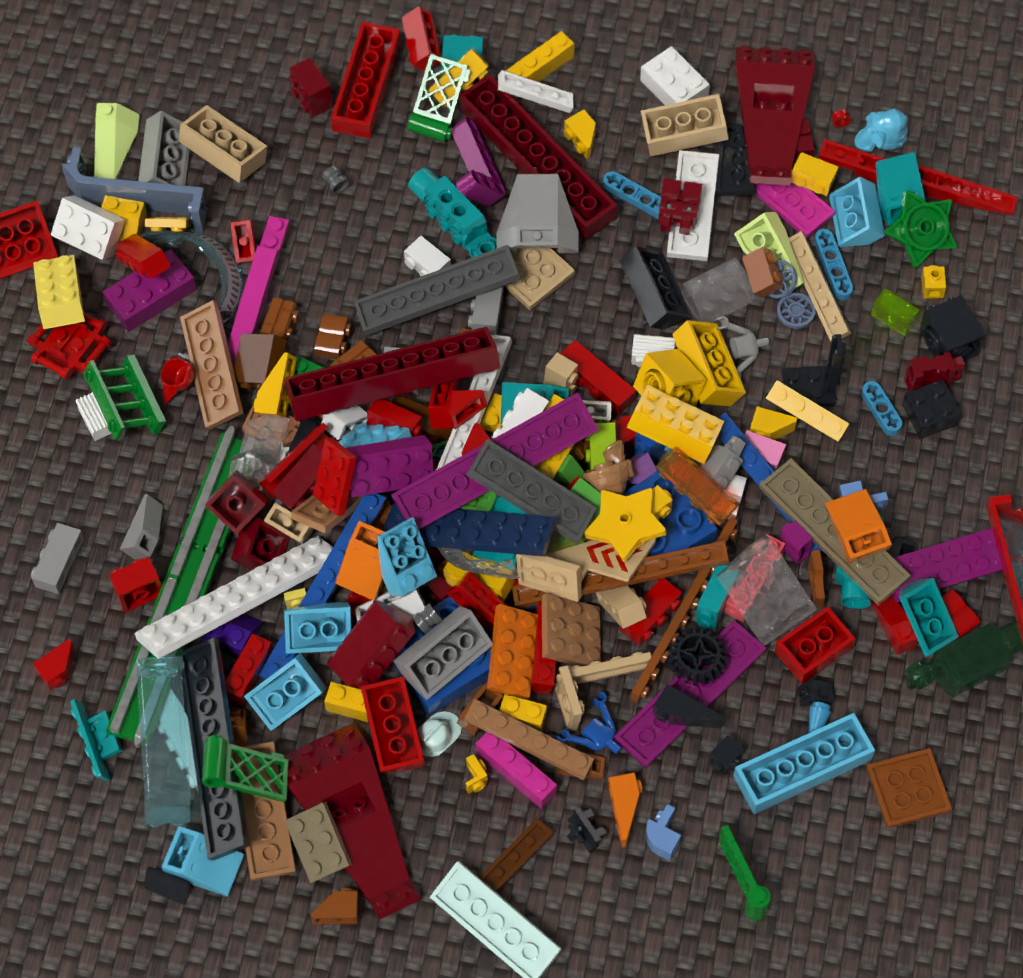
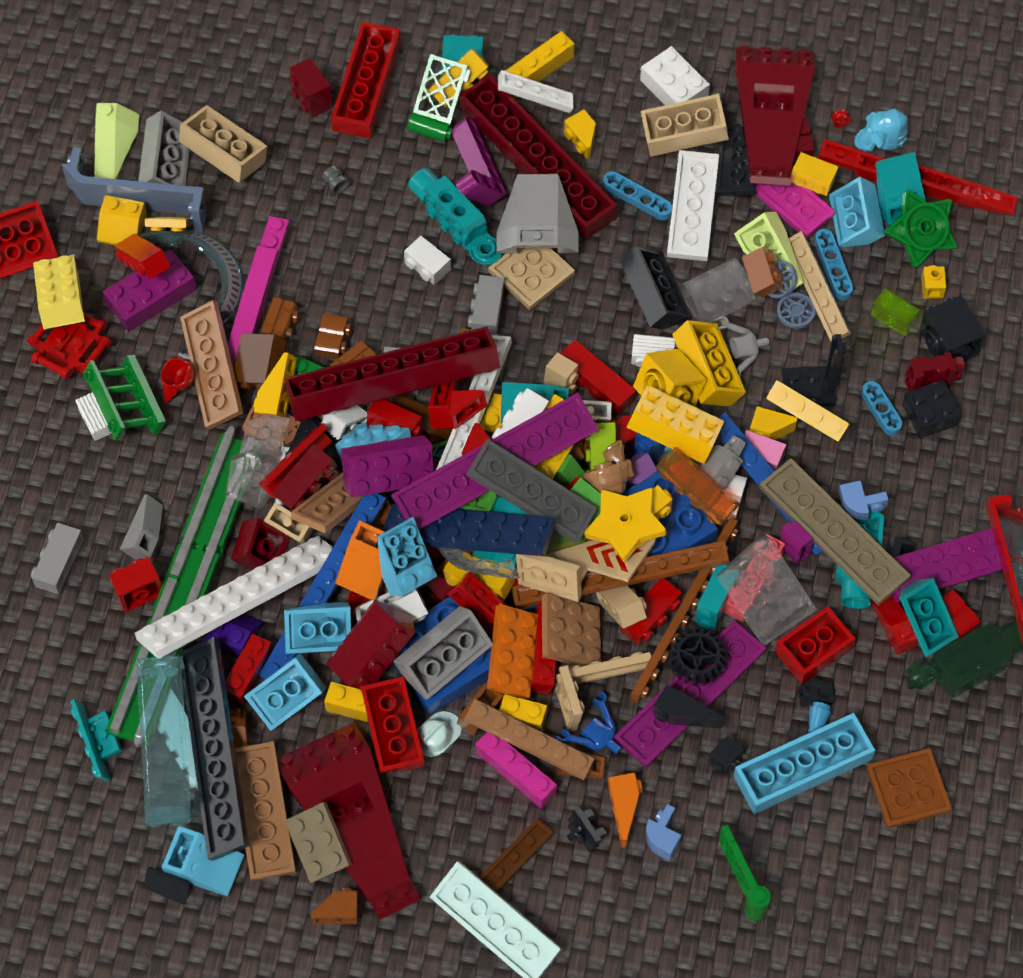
red slope [32,639,75,691] -> none
white brick [51,195,126,260] -> none
green piece [202,735,288,802] -> none
dark red brick [205,469,268,534] -> none
red slope [230,219,256,263] -> none
light yellow plate [284,588,306,609] -> none
red plate [313,437,357,516] -> none
dark grey plate [354,245,520,336] -> none
red brick [402,6,441,72] -> none
dark grey wheel [412,603,443,634] -> none
yellow bracket [466,754,488,793] -> none
dark red hips [658,178,703,235] -> none
dark orange tile [807,550,825,608] -> none
orange slope [825,489,892,564] -> none

